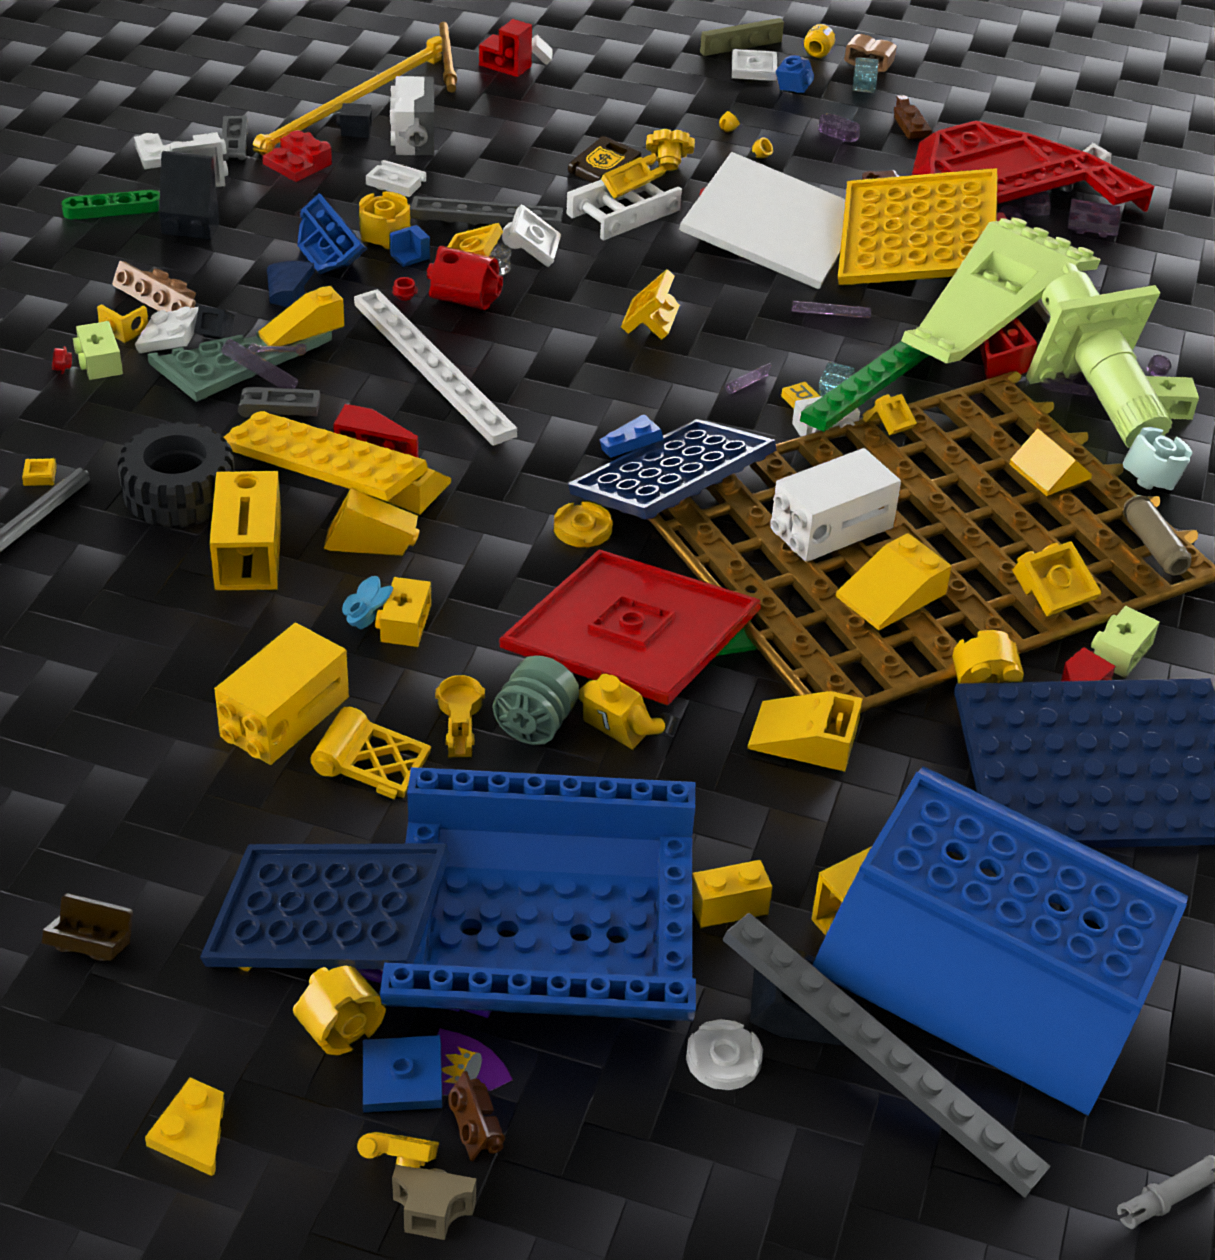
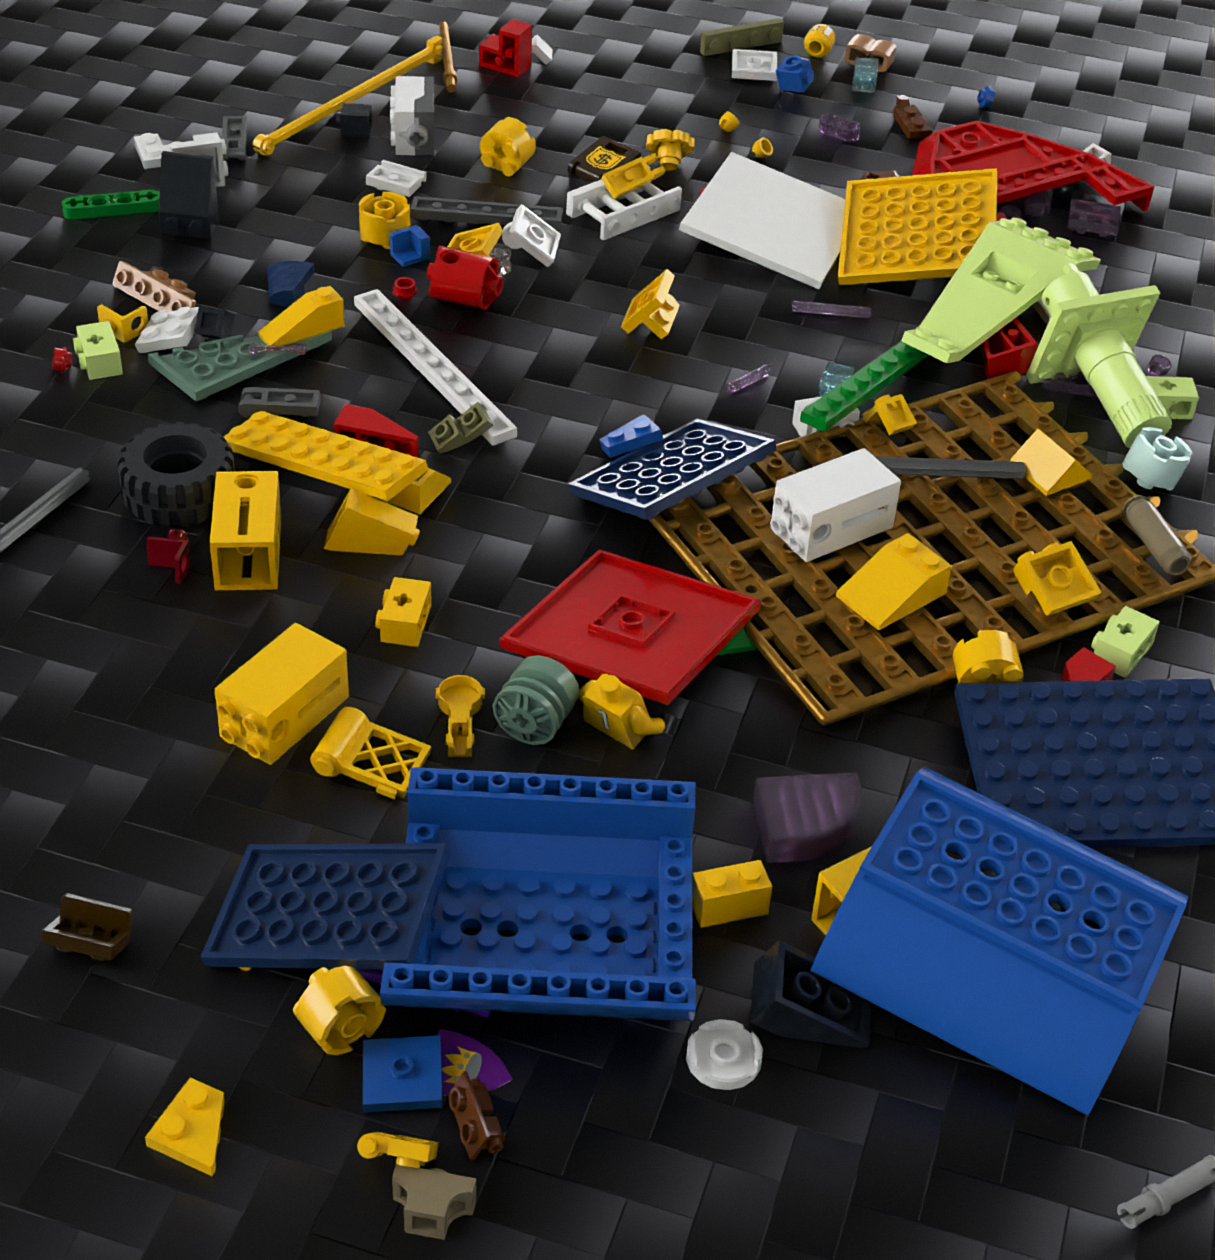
yellow tile [22,458,57,486] -> none
clear purple axle [221,339,298,389] -> none
red plate [262,130,332,182] -> none
blue wedge [297,193,367,274] -> none
dark azure plate [342,576,393,629] -> none
yellow tile [554,502,613,547] -> none
dark grey plate [723,913,1051,1198] -> none
yellow slope [747,691,863,771] -> none
yellow tile [781,382,820,409] -> none
none -> dark red bracket [147,528,190,584]
none -> olive slope [428,402,494,453]
none -> yellow brick [480,117,536,176]
none -> clear purple brick [753,773,861,863]
none -> dark grey axle [874,456,1026,479]
none -> blue plate [977,86,996,109]

